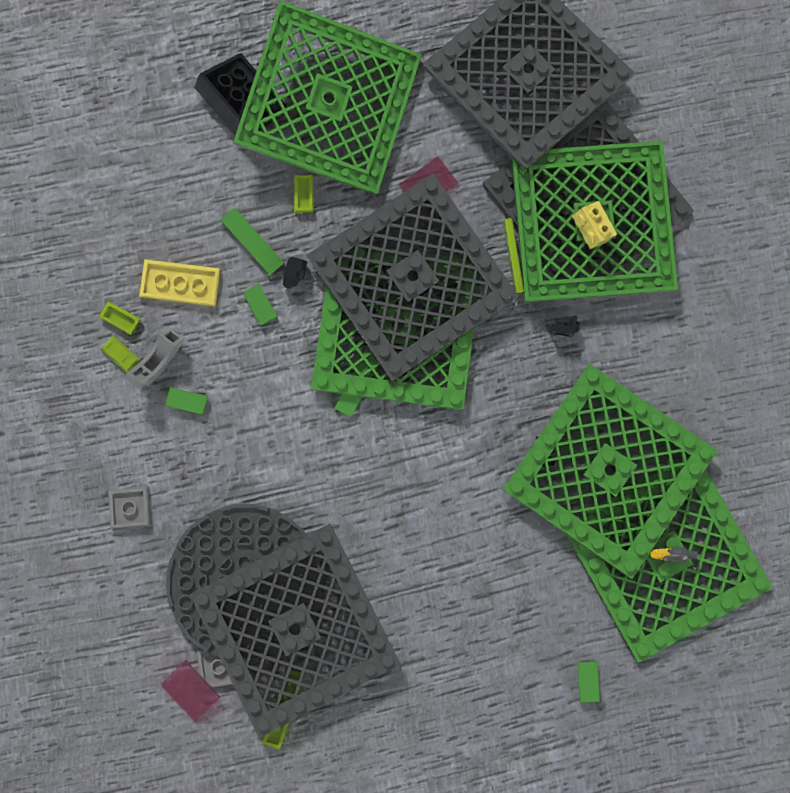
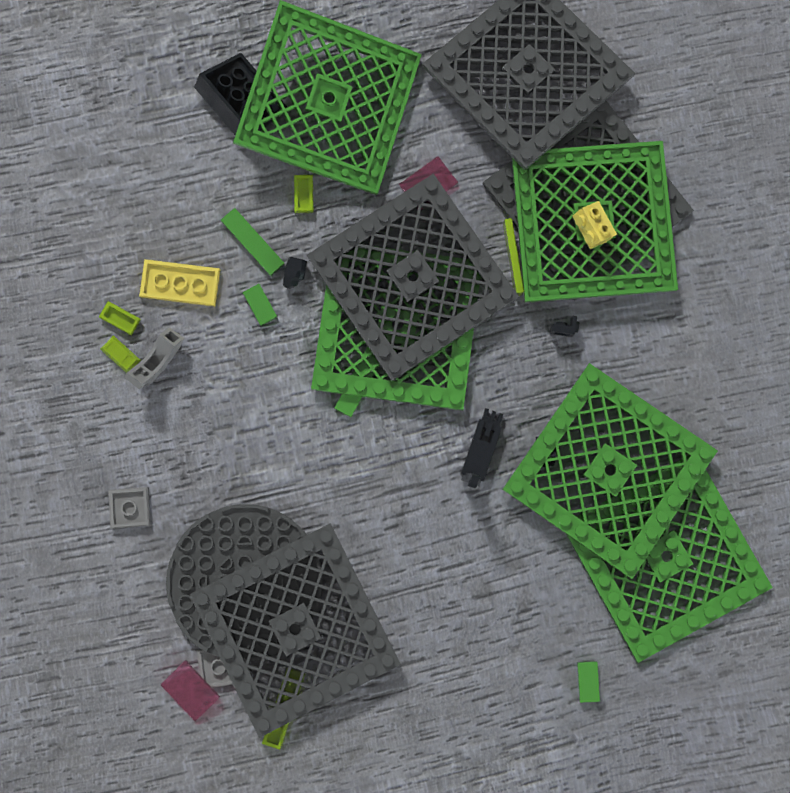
bright green tile [165,387,208,415] -> none
dark grey piece [650,547,698,563] -> none
none -> black hinge [460,408,503,488]

